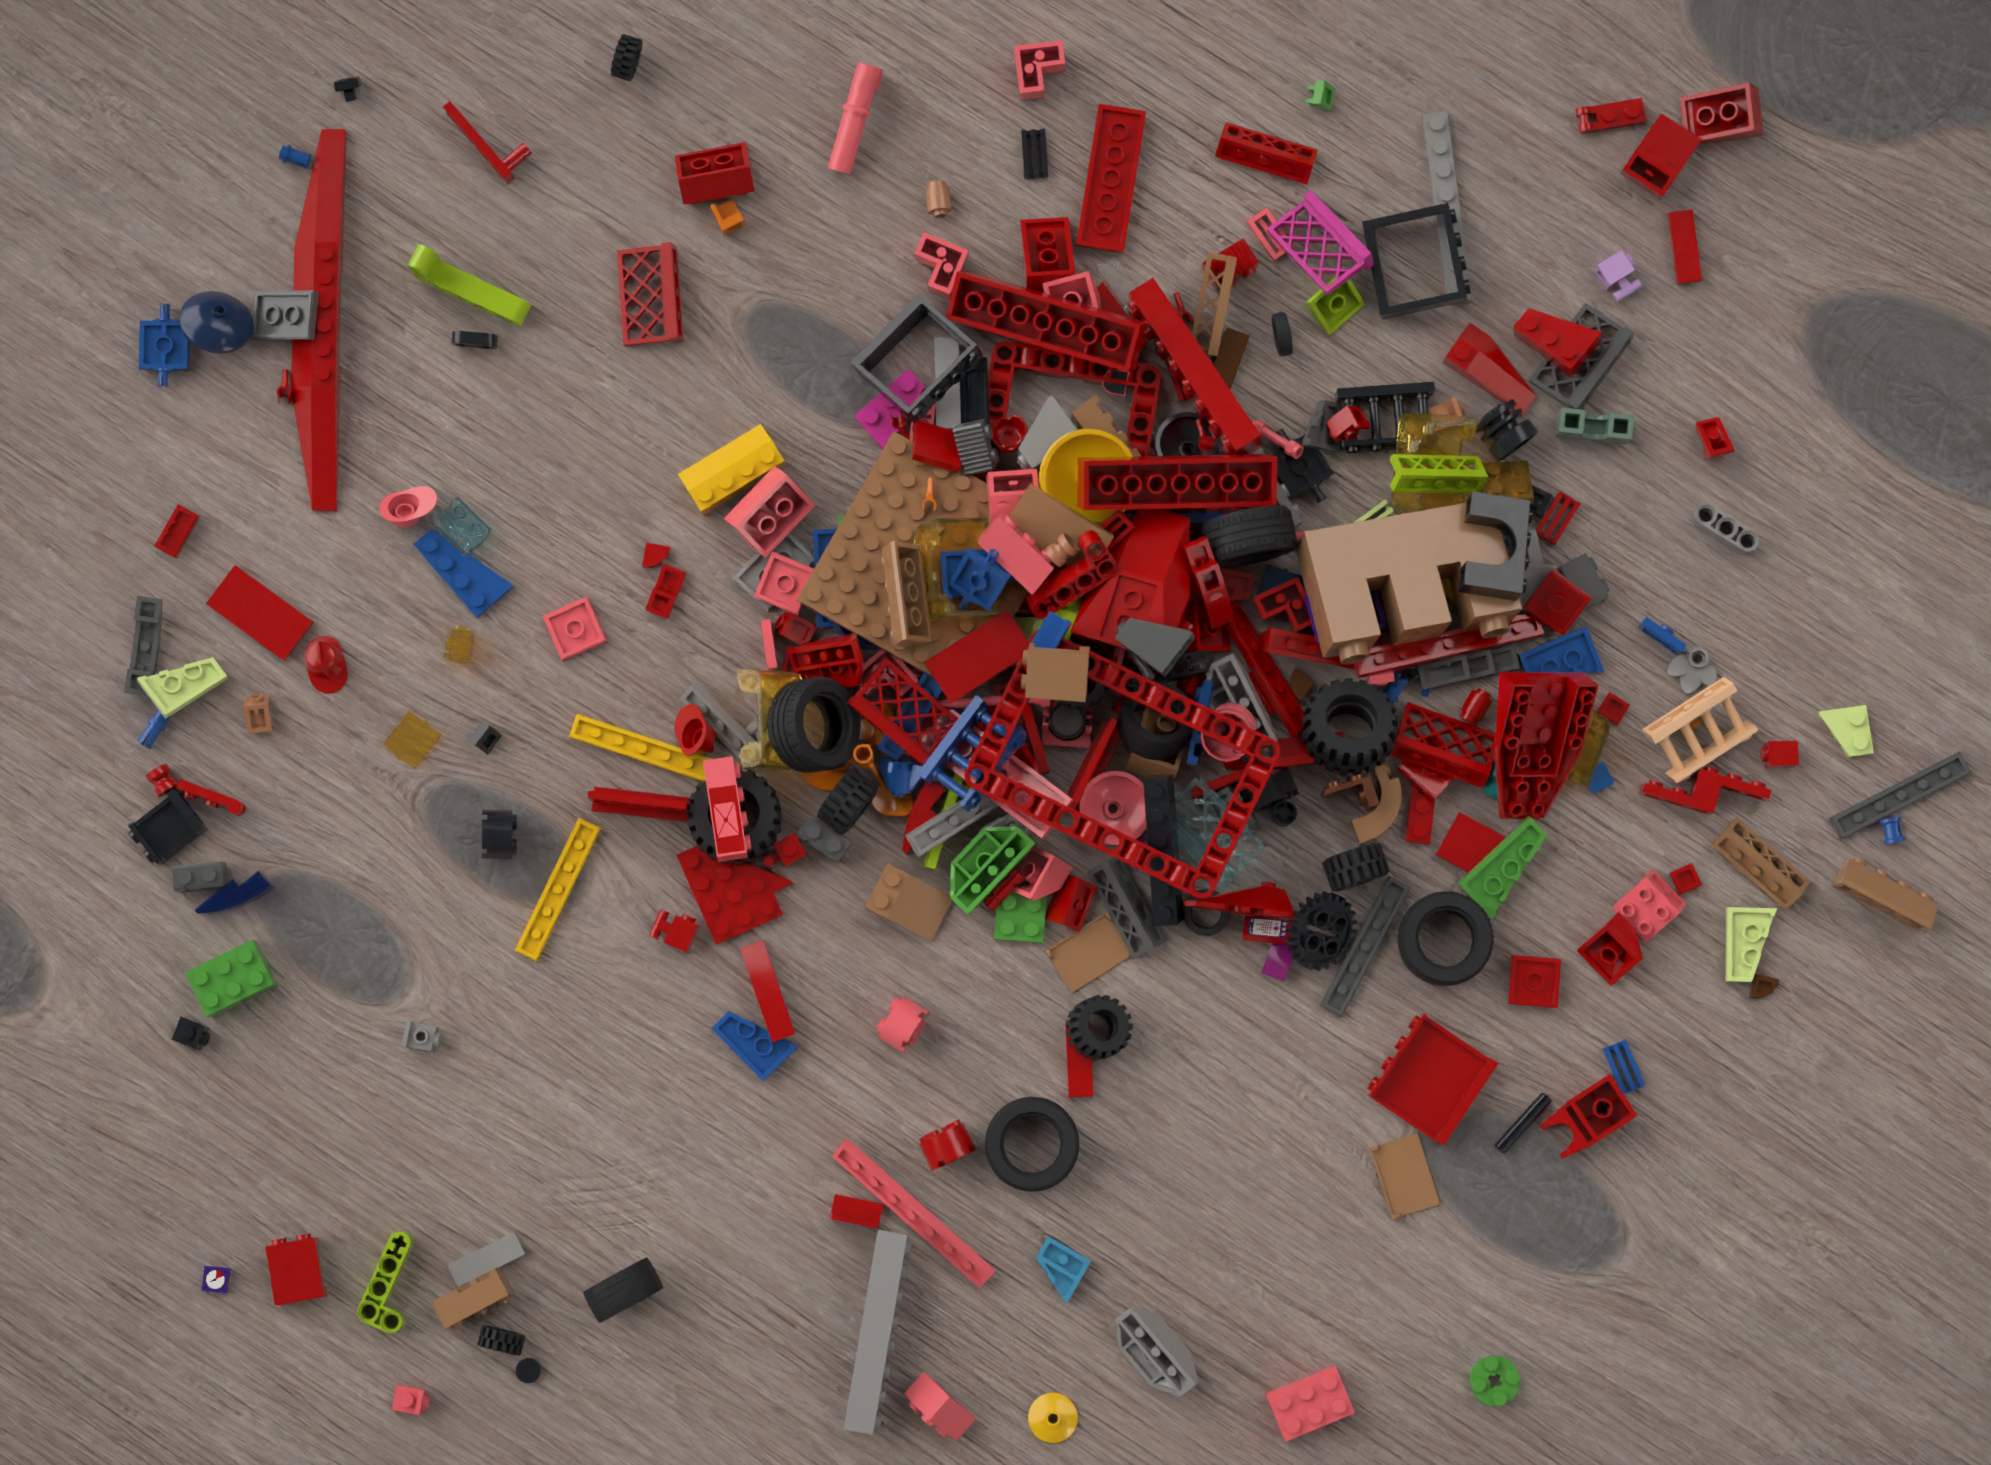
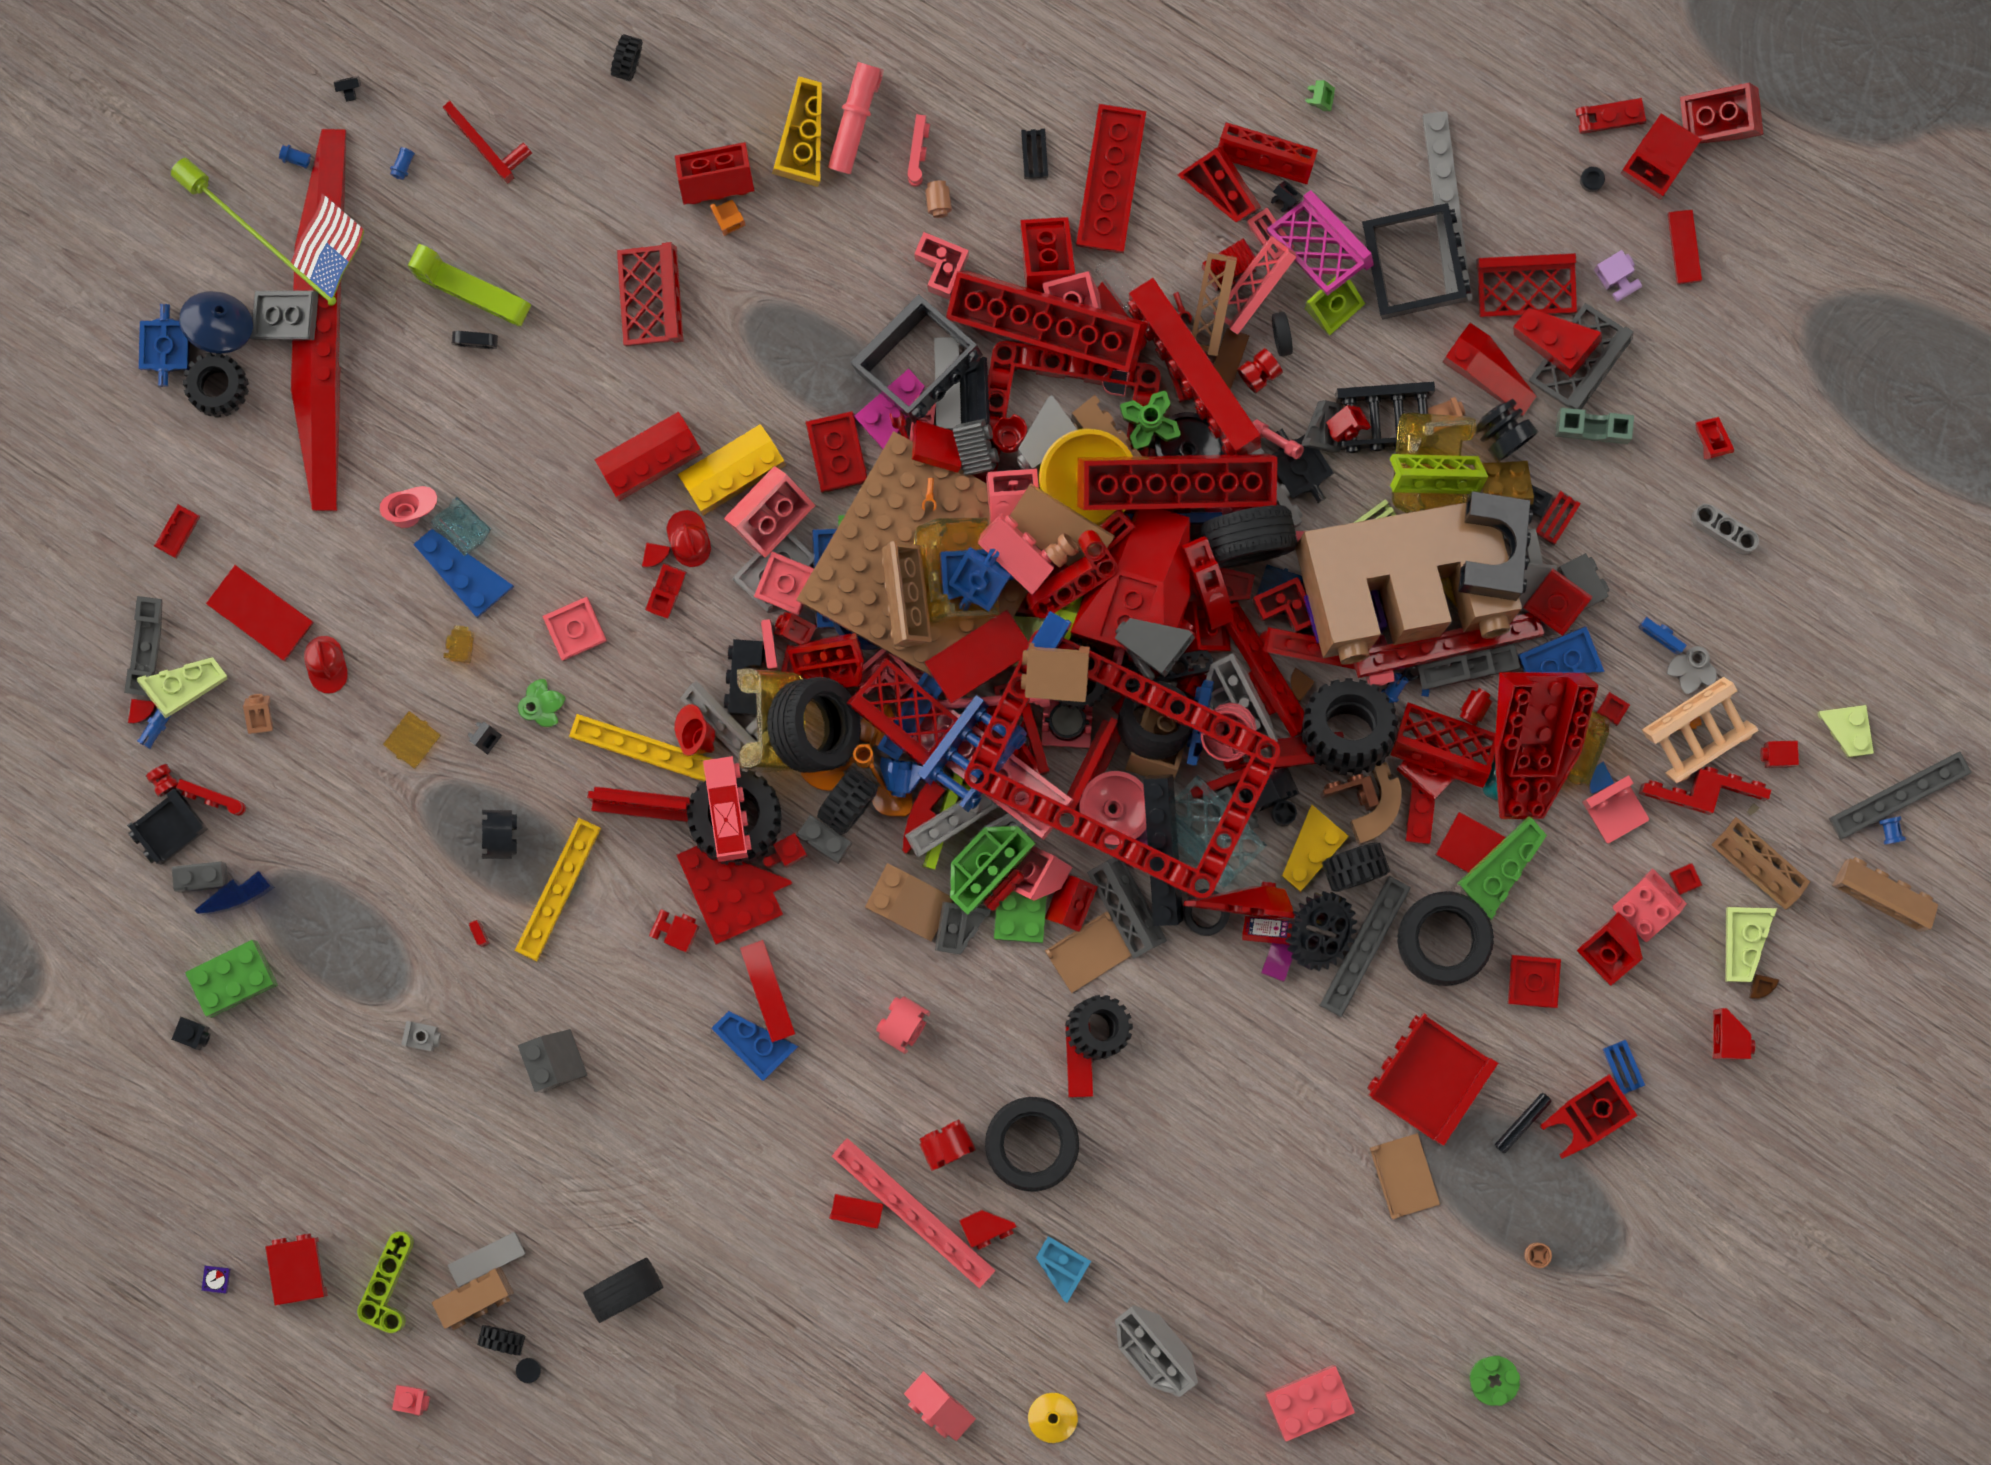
red hand [277,369,292,404] -> none
light grey brick [843,1229,912,1435] -> none
coral brick [1014,40,1065,101] -> none
red hand [1195,419,1215,451] -> none
none -> red tile [128,699,156,724]
none -> flag [171,158,364,306]
none -> black tyre [183,352,249,417]
none -> blue pin [390,147,415,180]
none -> red tile [469,920,490,947]
none -> dark grey slope [517,1029,587,1093]
none -> bright green plate [518,679,565,727]
none -> red slope [594,411,703,502]
none -> red piece [666,510,711,567]
none -> black arch [724,639,764,717]
none -> yellow wedge [772,76,822,187]
none -> red tile [806,411,867,493]
none -> coral plate [908,114,930,187]
none -> dark grey wing [935,902,991,955]
none -> red slope [959,1210,1017,1250]
none -> bright green plant [1120,391,1180,451]
none -> red wedge [1177,147,1262,222]
none -> coral fence [1213,236,1296,335]
none -> red wheel [1237,348,1283,394]
none -> black tile [1271,181,1303,212]
none -> yellow wing [1282,804,1349,892]
none -> red fence [1476,253,1577,317]
none -> nougat wheel [1524,1243,1552,1268]
none -> black tile [1580,167,1605,192]
none -> coral bracket [1582,775,1649,844]
none -> red slope [1713,1008,1755,1060]

